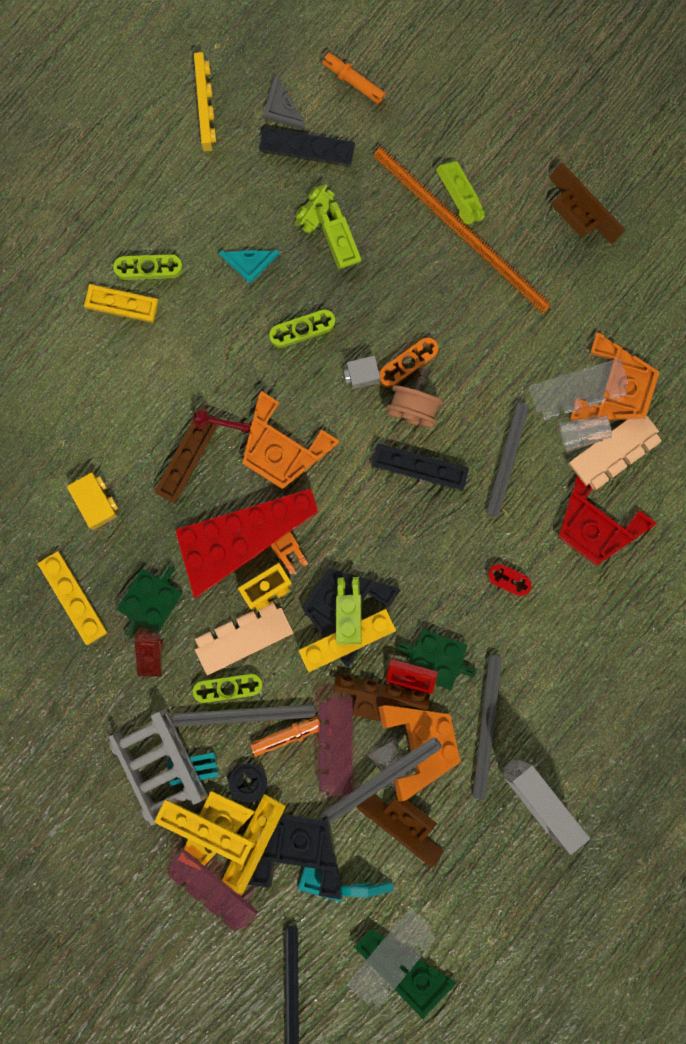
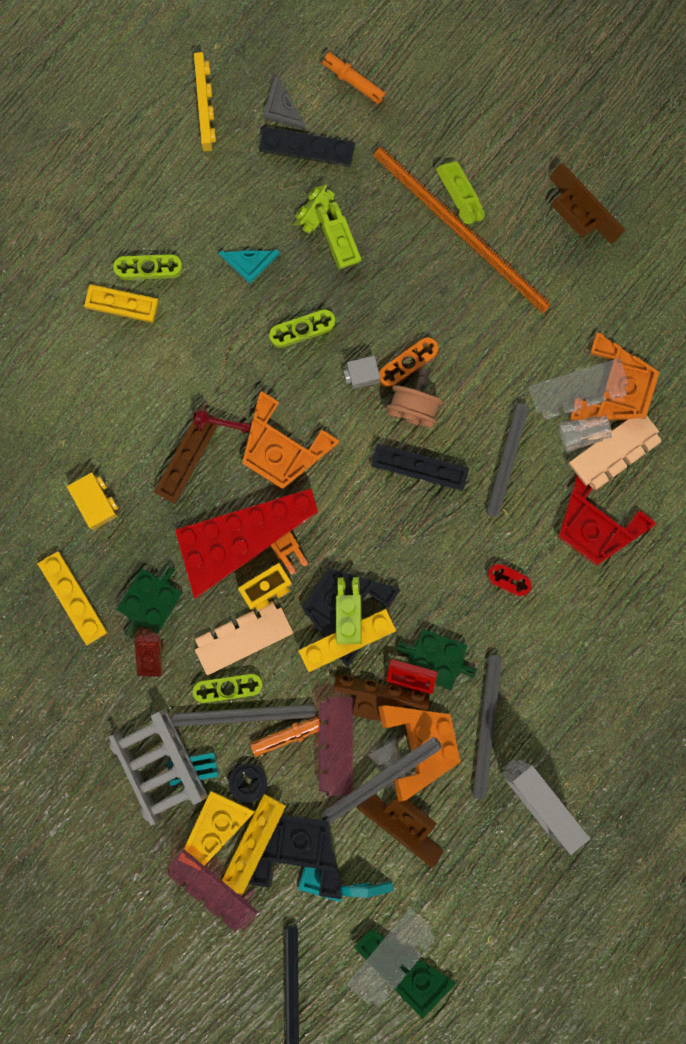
yellow plate [154,799,254,866] -> none

